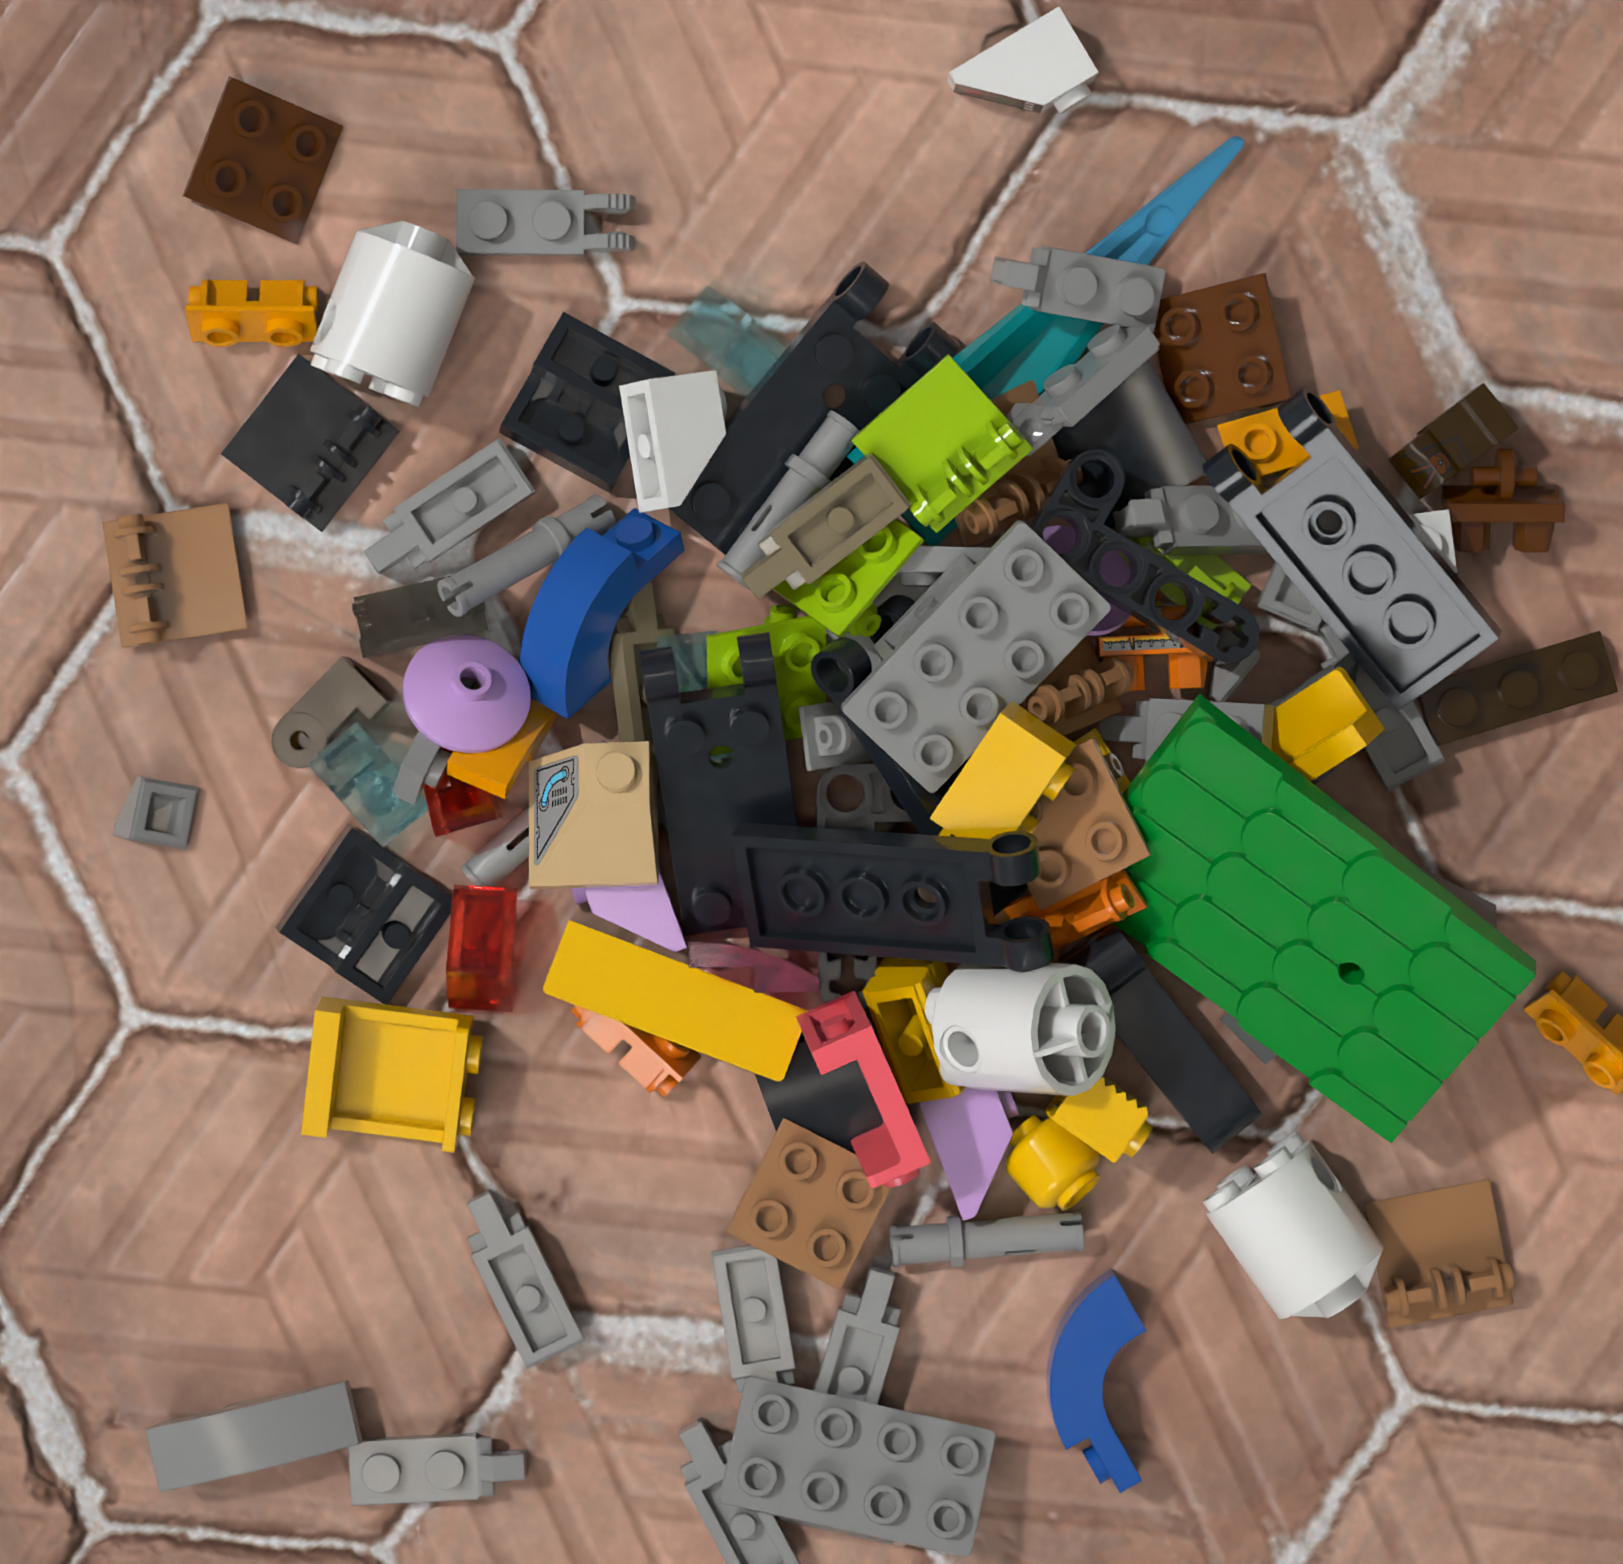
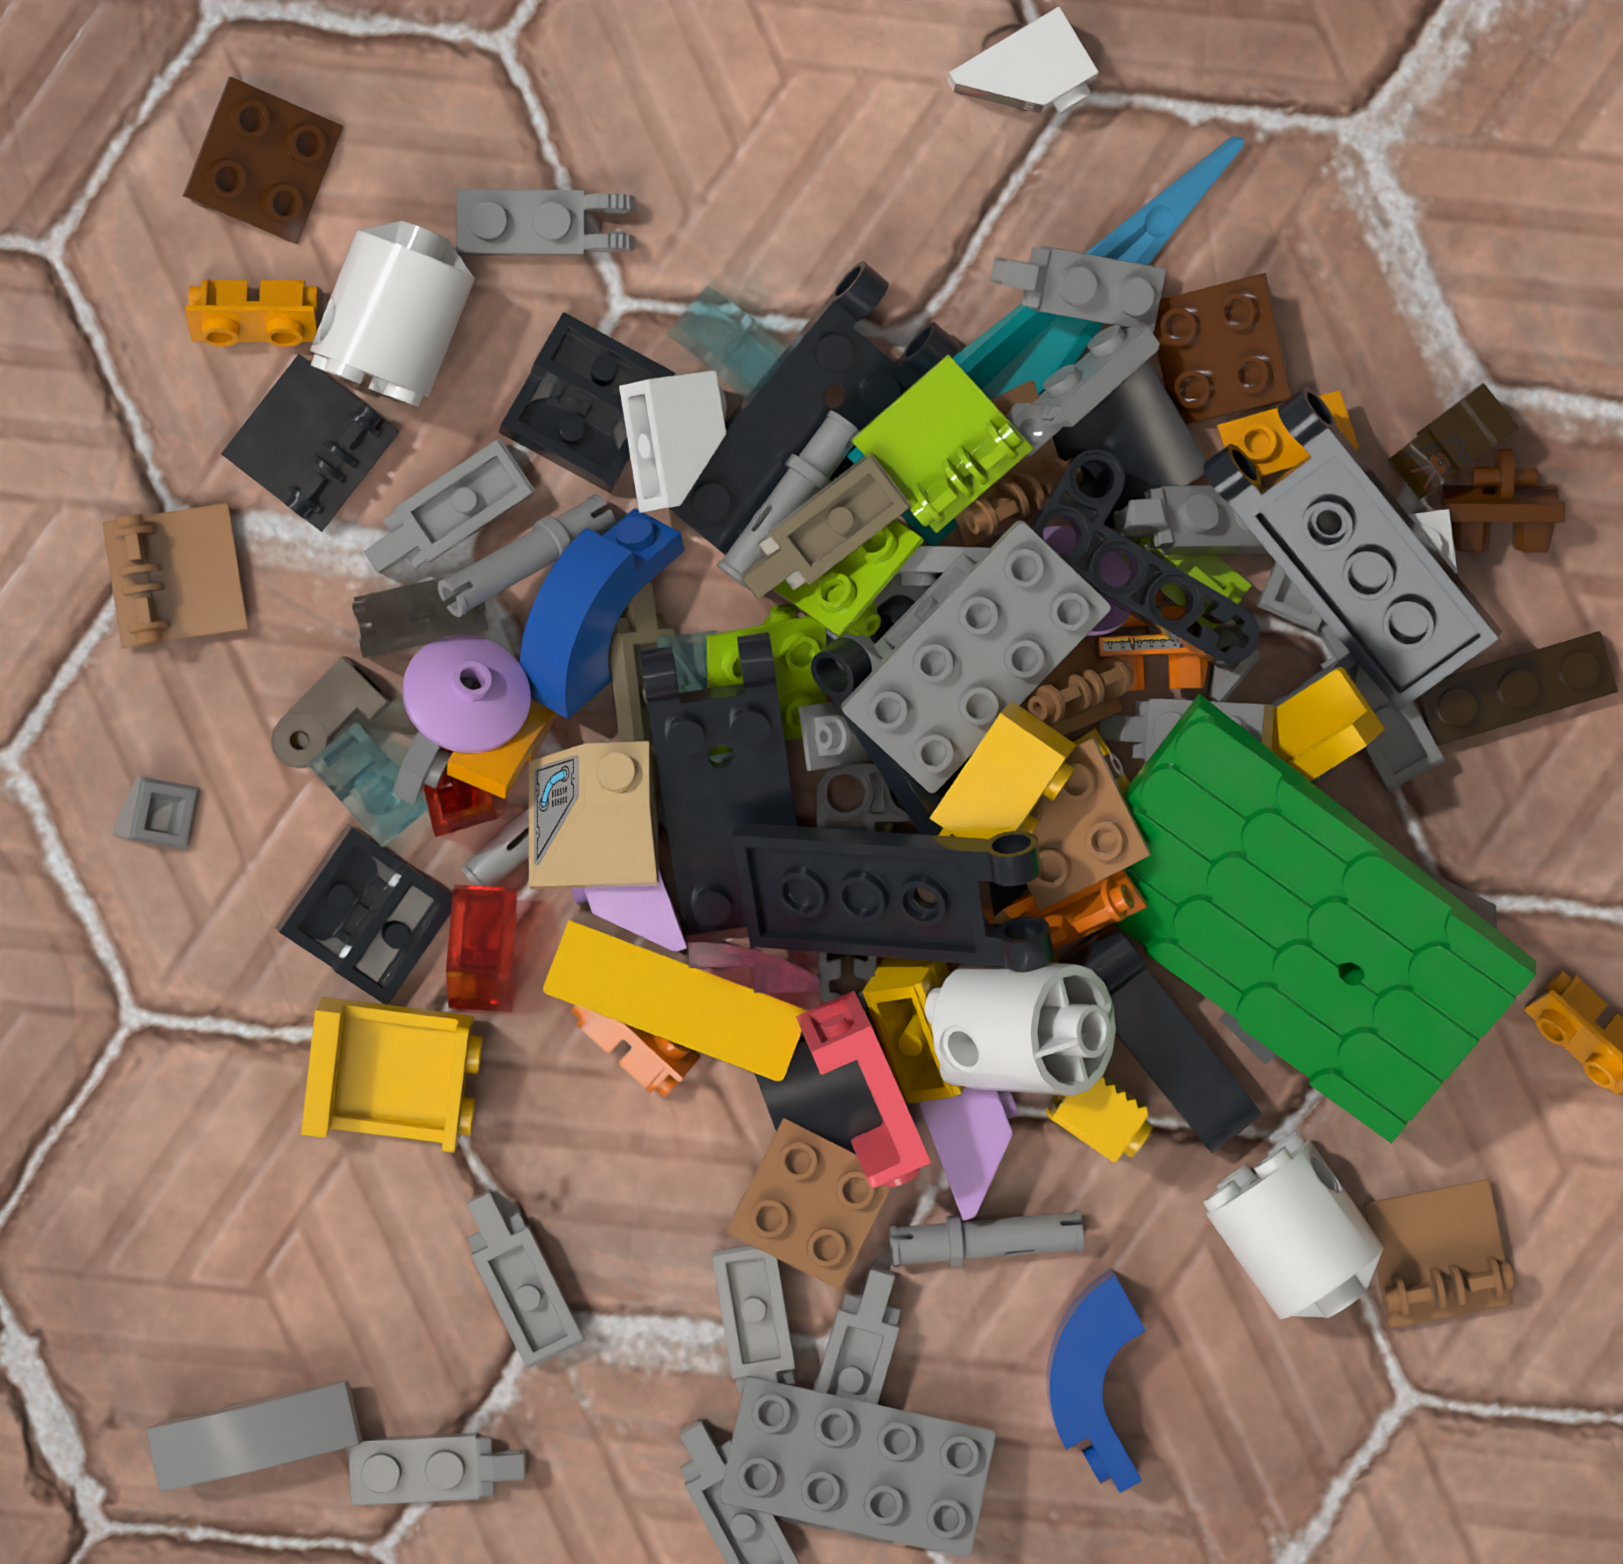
yellow head [1006,1115,1100,1211] -> none

